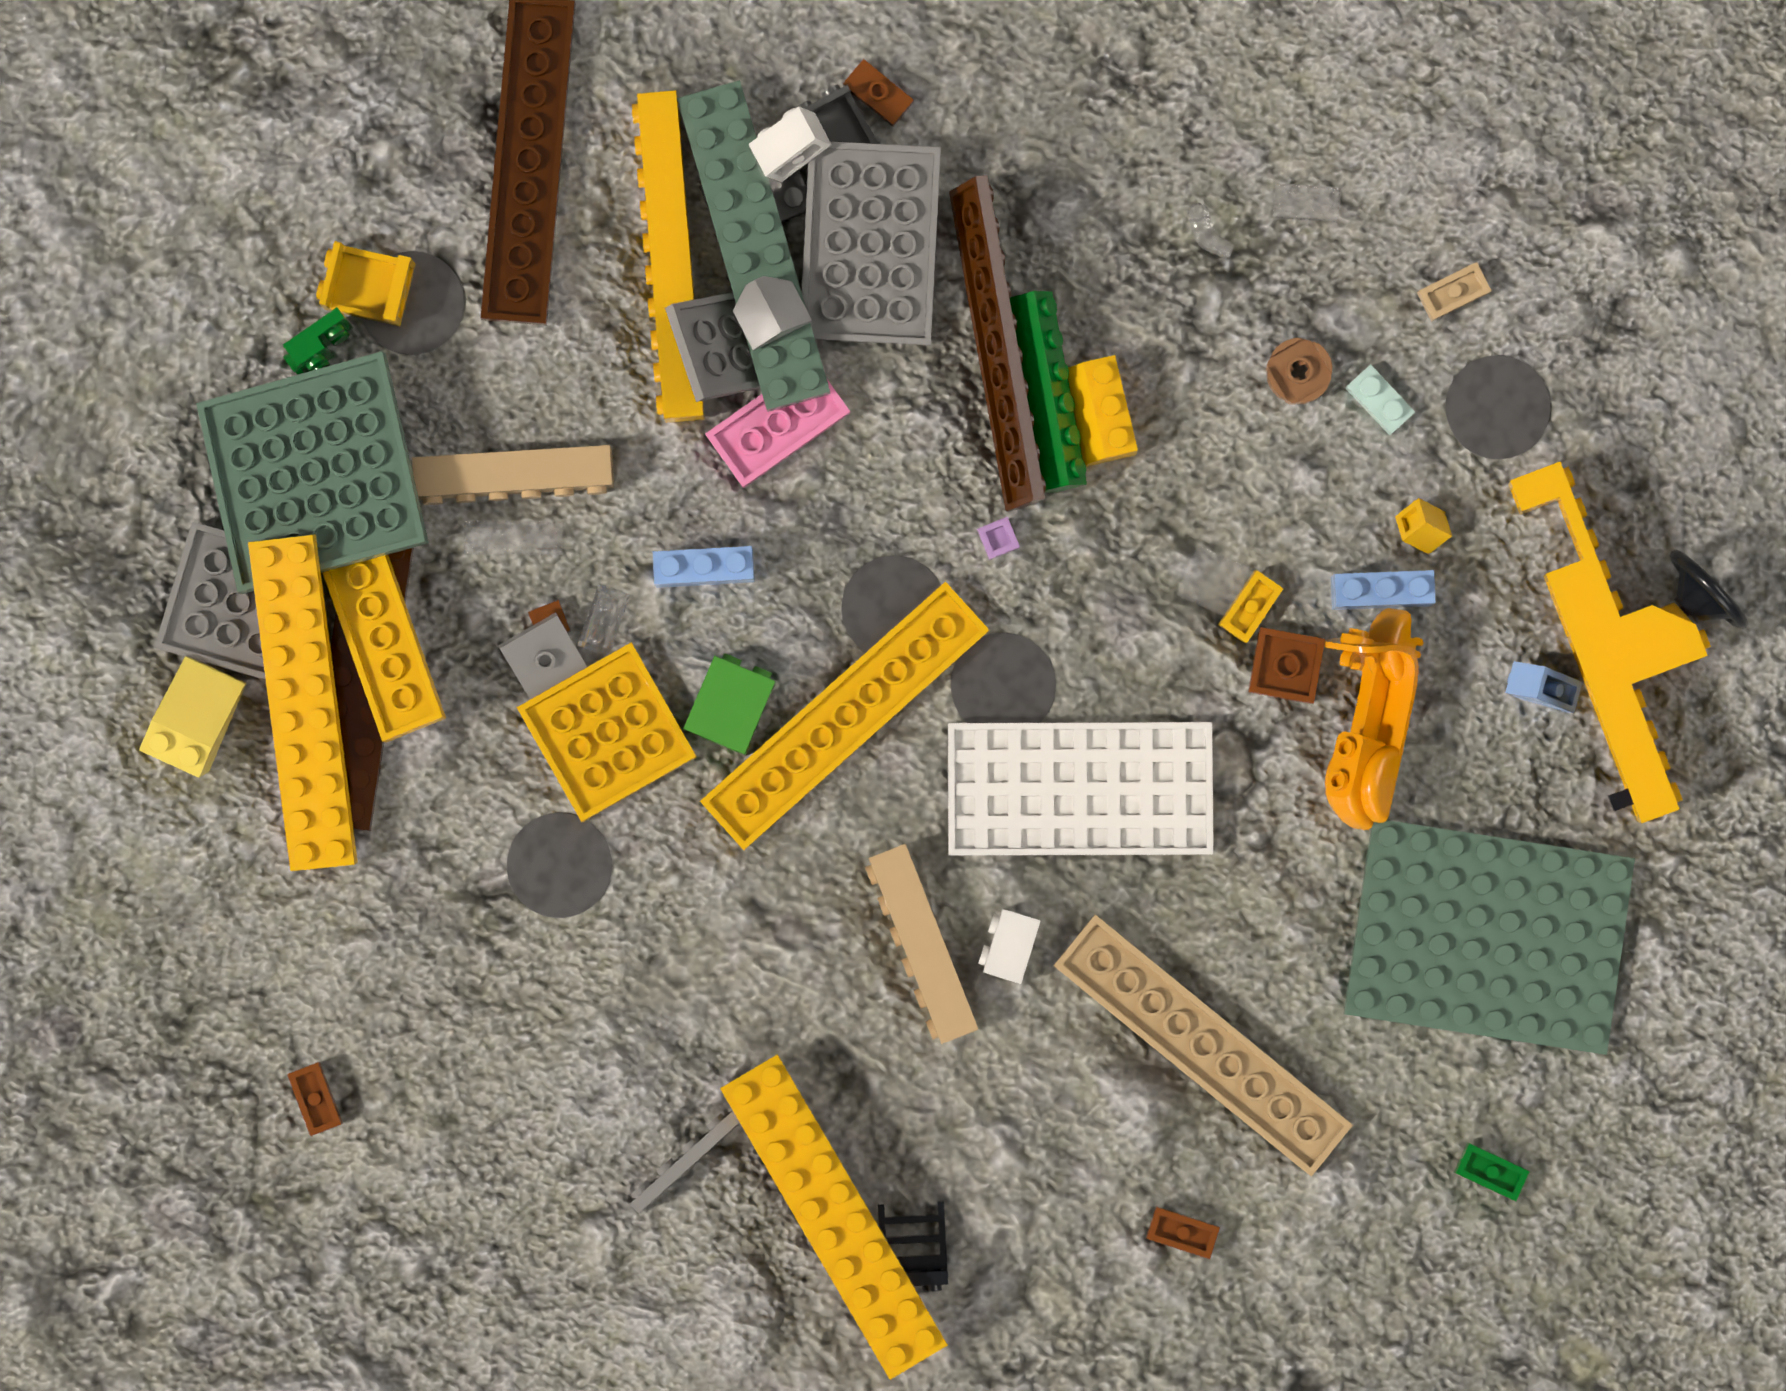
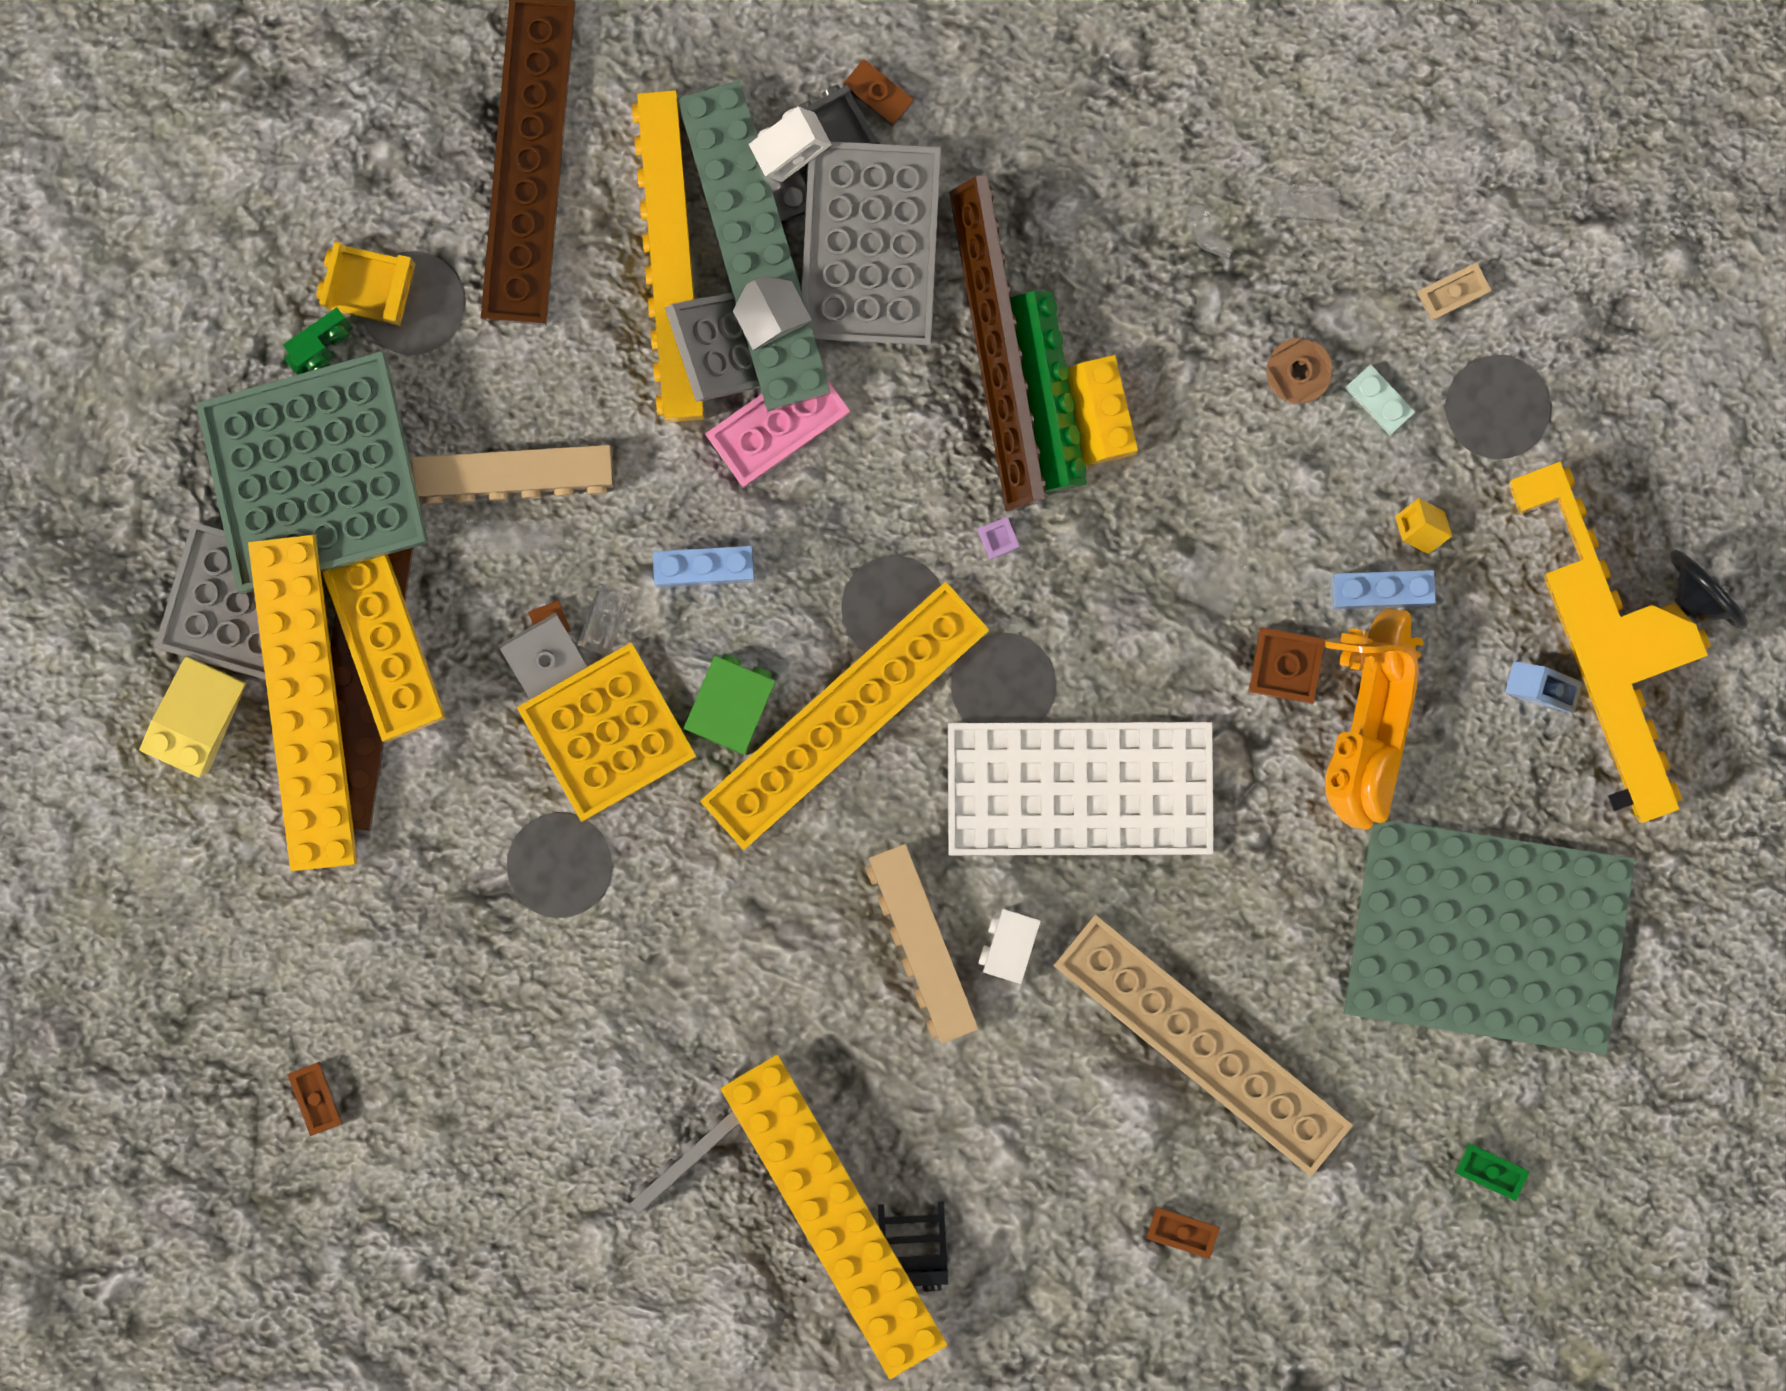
yellow plate [1218,570,1284,643] -> none

